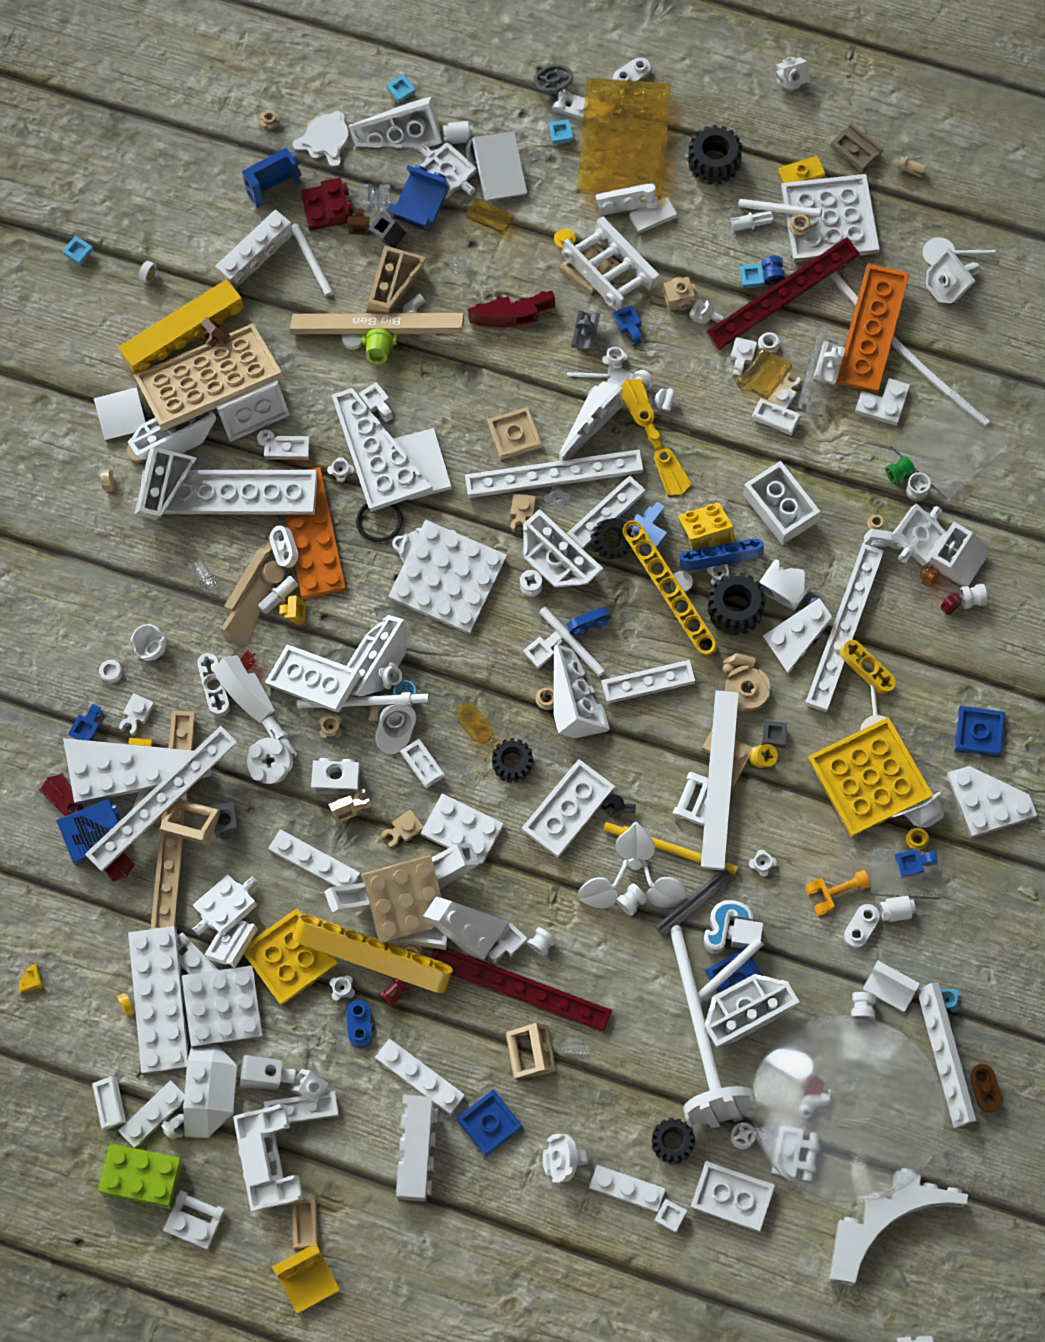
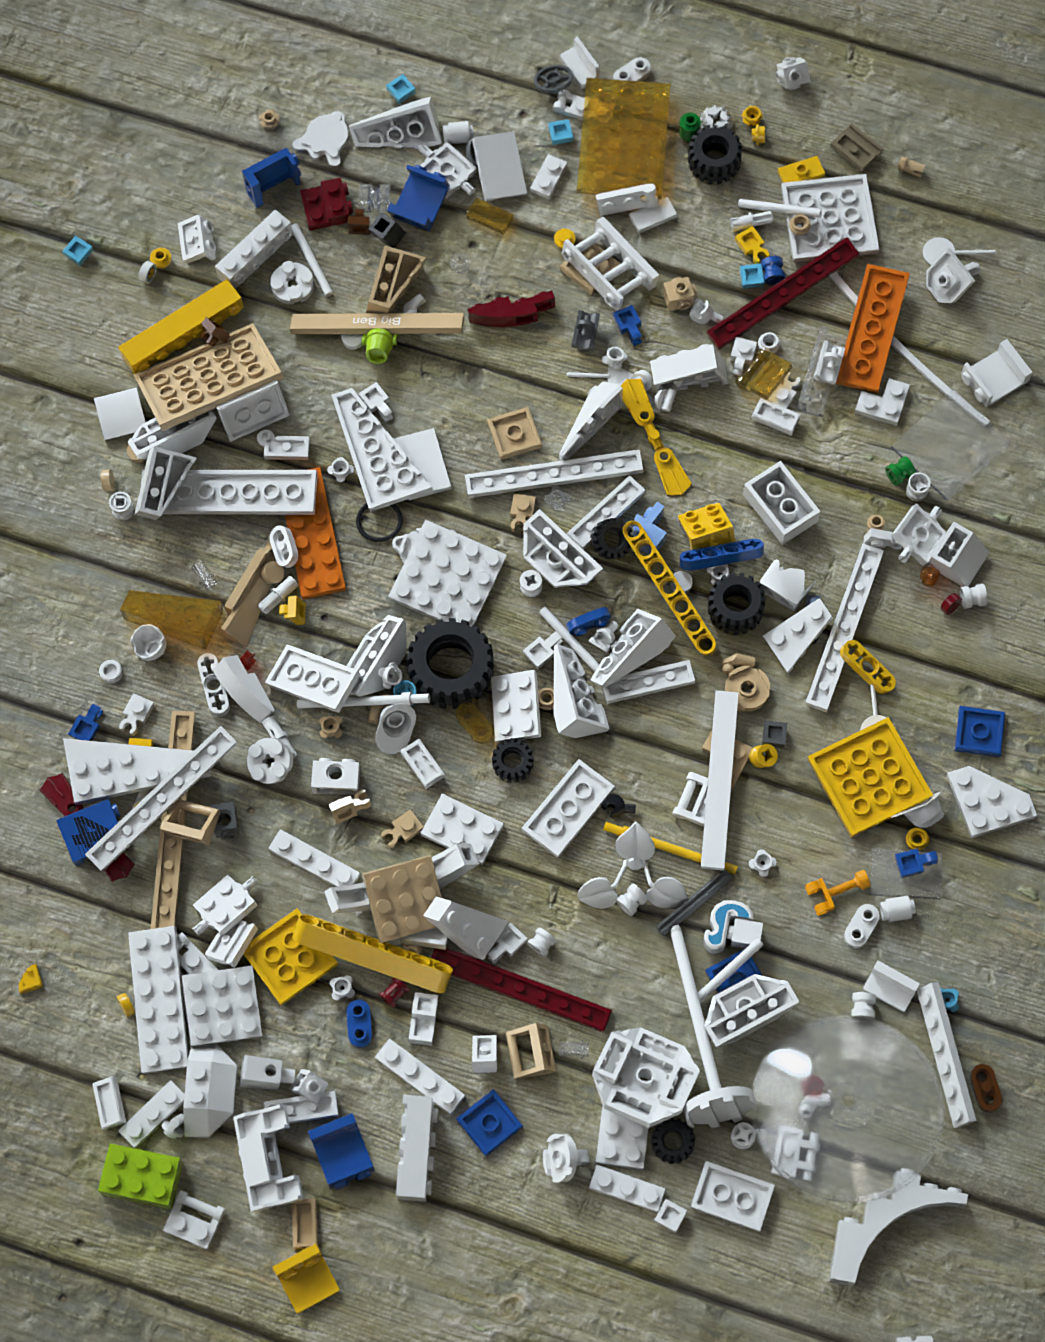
none -> white wheel [109,492,134,521]
none -> clear yellow wedge [120,590,224,650]
none -> yellow plate [150,248,172,269]
none -> white bracket [178,215,216,264]
none -> white plate [270,261,314,305]
none -> blue panel [308,1113,375,1190]
none -> black tyre [407,618,494,709]
none -> white slope [408,992,438,1046]
none -> white slope [472,1035,497,1073]
none -> white plate [491,670,541,744]
none -> white plate [530,154,567,200]
none -> white panel [559,37,600,90]
none -> white piece [589,621,618,652]
none -> white wedge [591,609,676,688]
none -> white piece [592,1027,700,1128]
none -> white plate [596,1106,648,1170]
none -> white wedge [650,344,728,391]
none -> green brick [679,113,701,142]
none -> white gear [700,105,733,131]
none -> yellow plate [734,226,770,264]
none -> yellow plate [742,106,763,126]
none -> yellow plate [752,124,765,146]
none -> white panel [961,339,1033,407]

